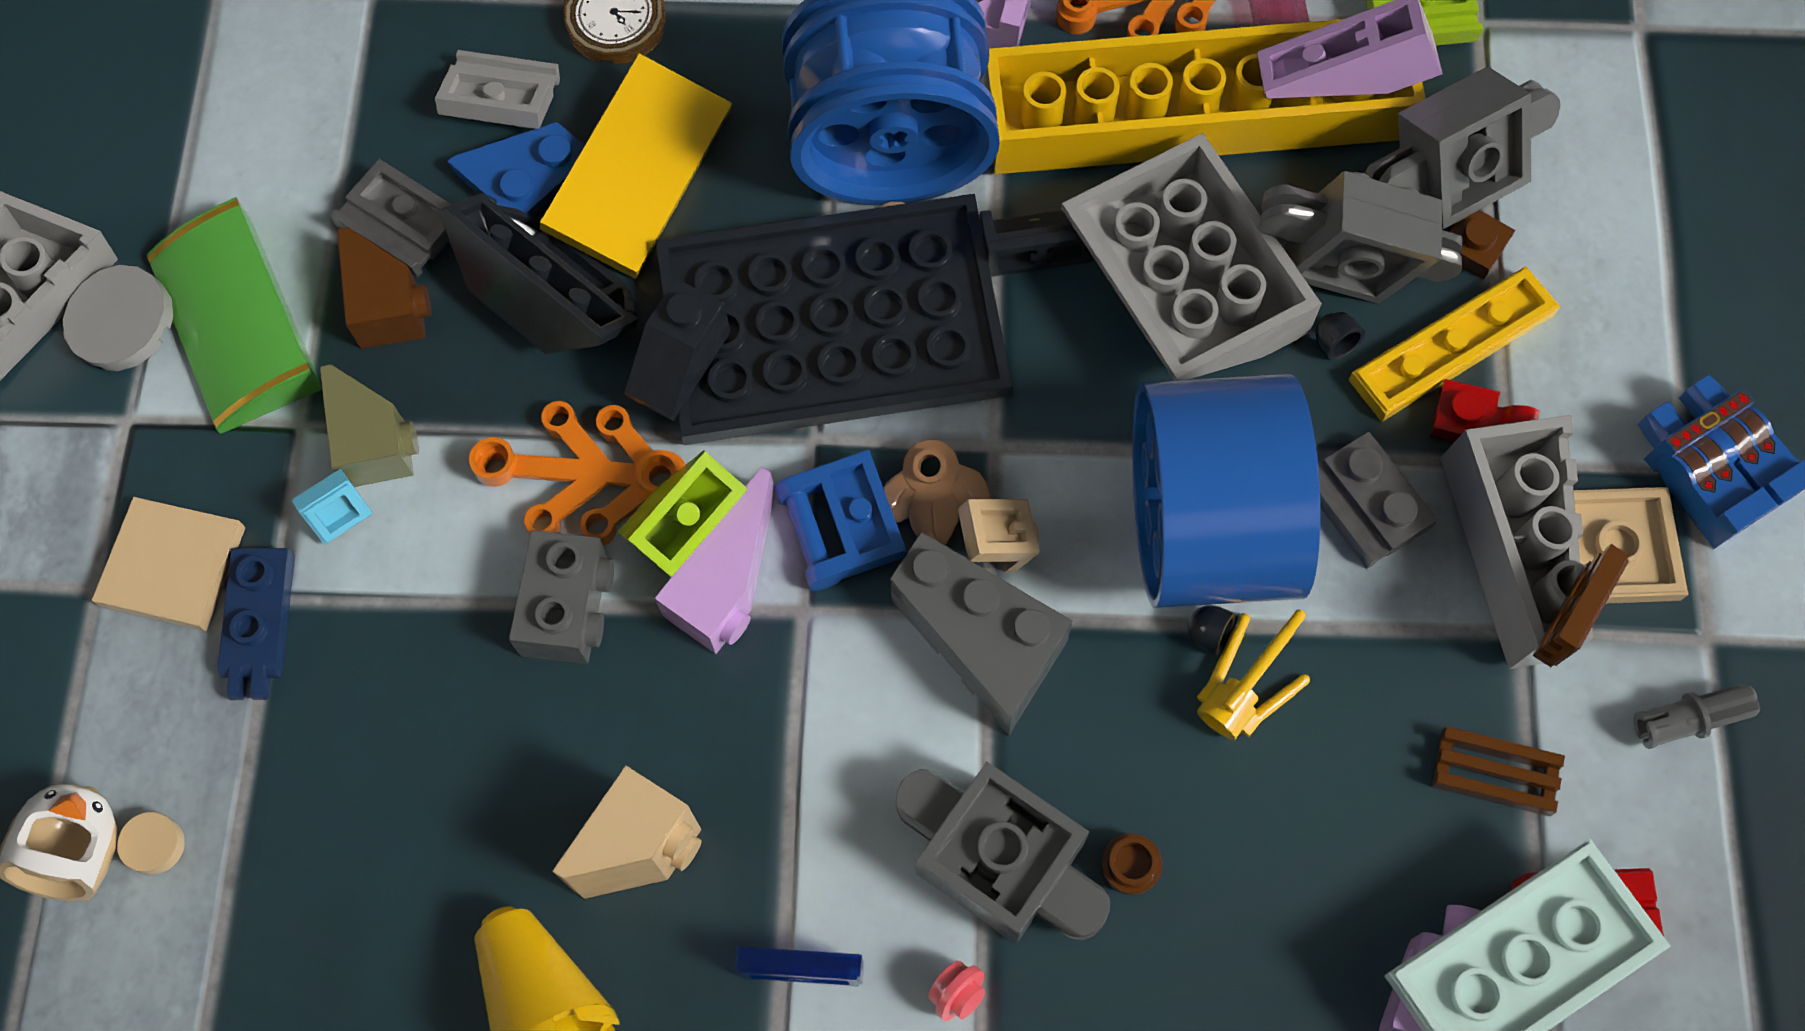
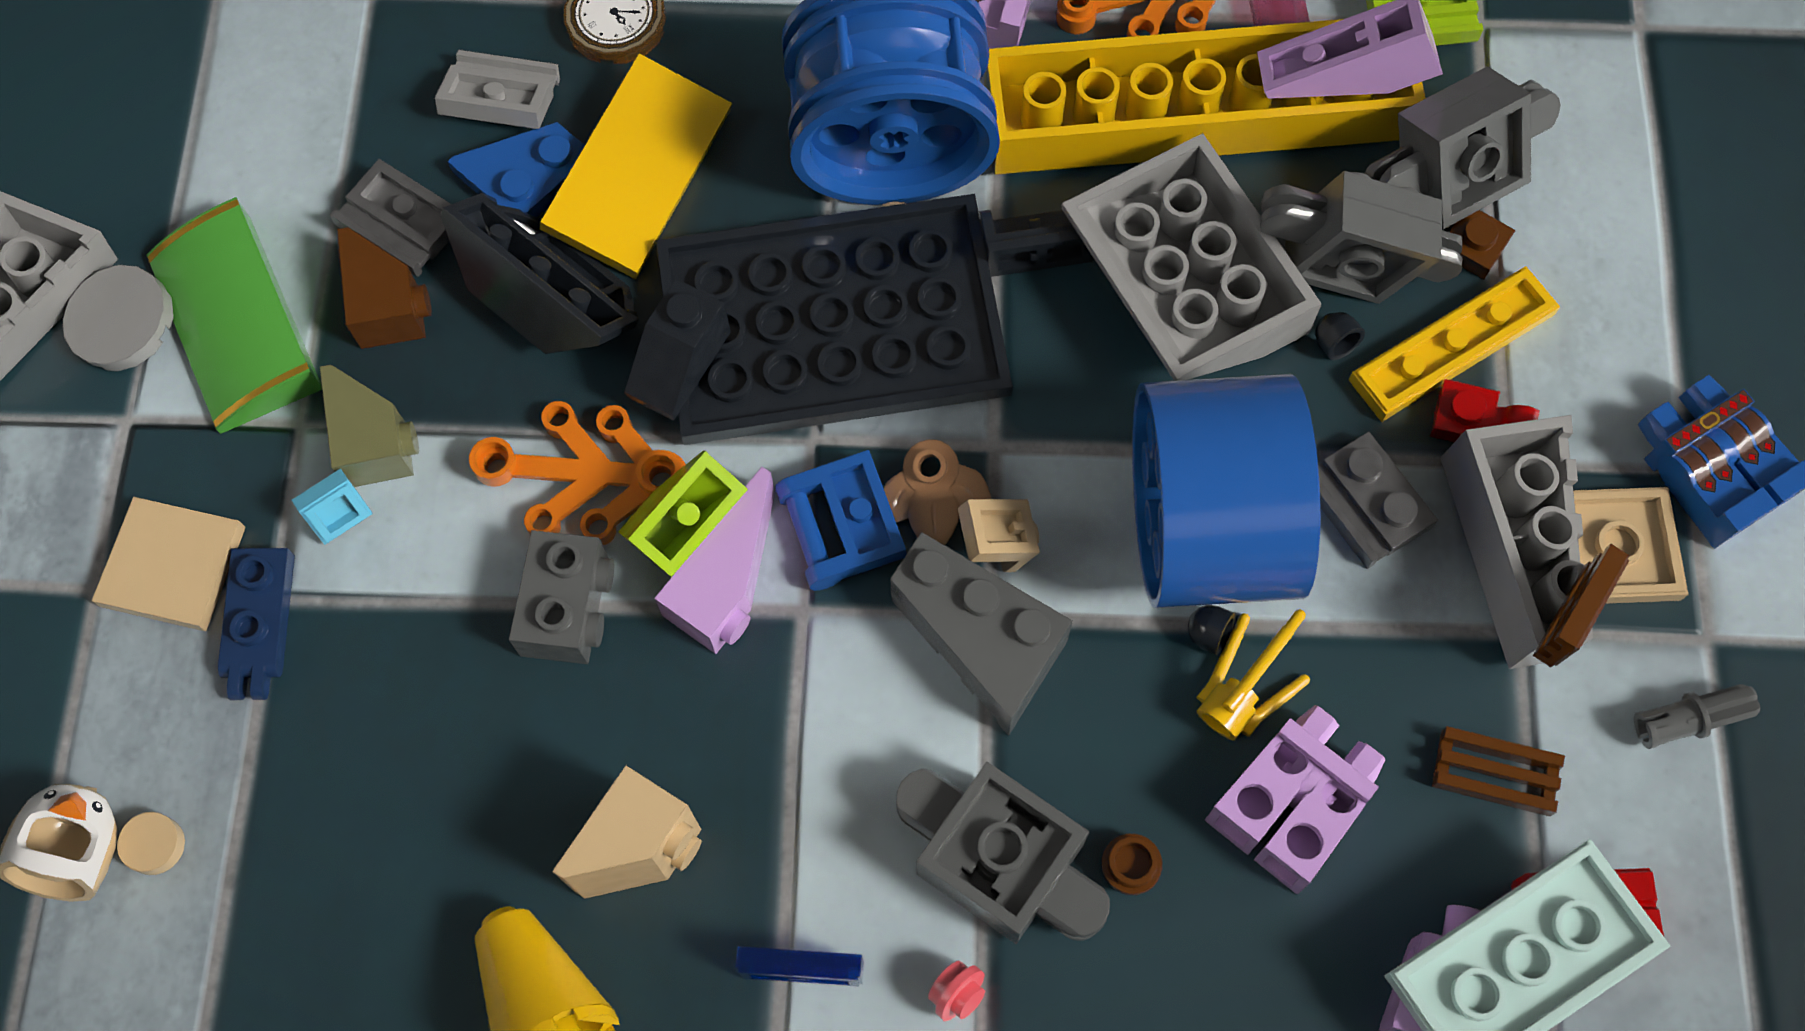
none -> lavender hips [1205,705,1385,895]

